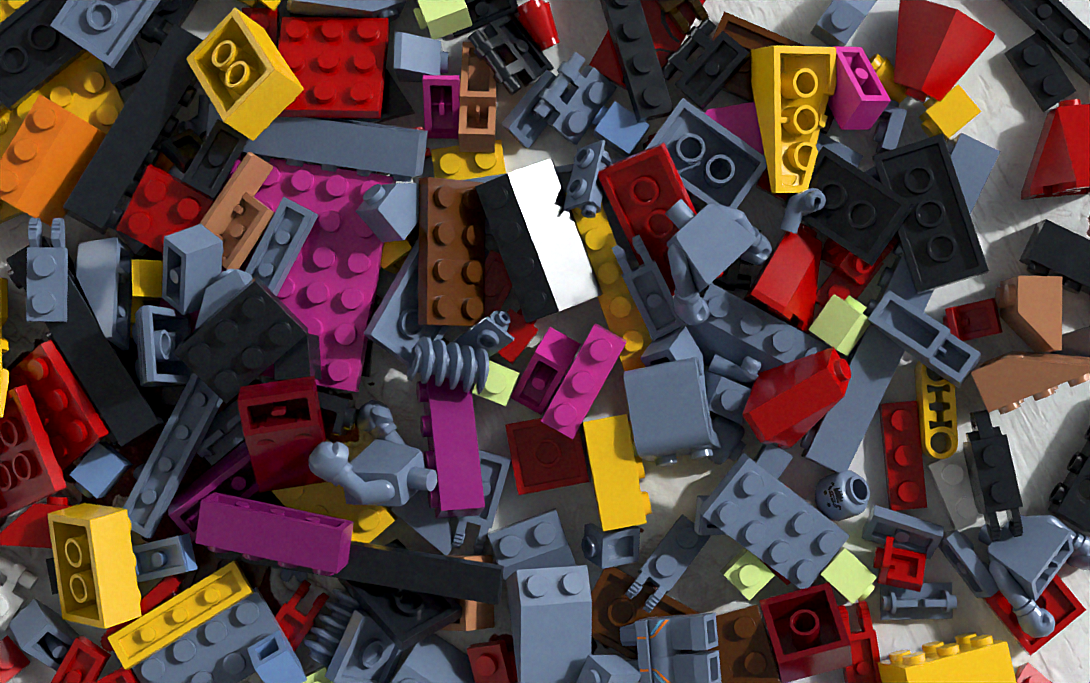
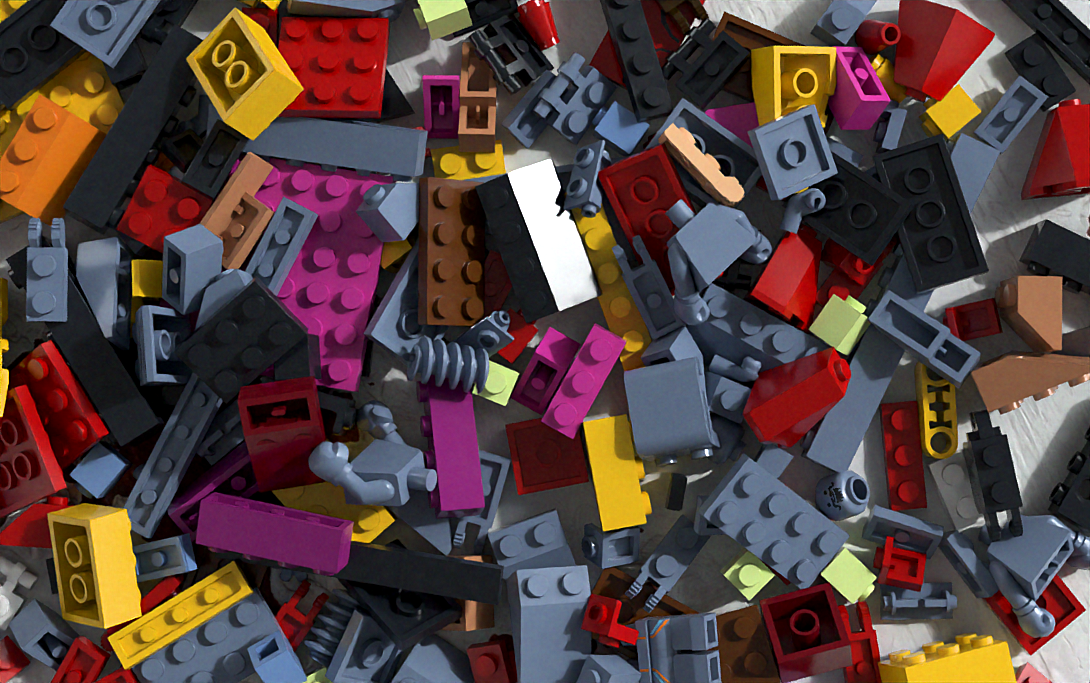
sand blue slope [394,32,449,82] -> none
none -> red bracket [581,594,639,648]
none -> light nougat hinge [658,123,745,208]
none -> black tile [665,473,688,511]
none -> sand blue plate [747,104,838,201]
none -> red cone [855,19,901,55]
none -> sand blue plate [973,75,1048,154]

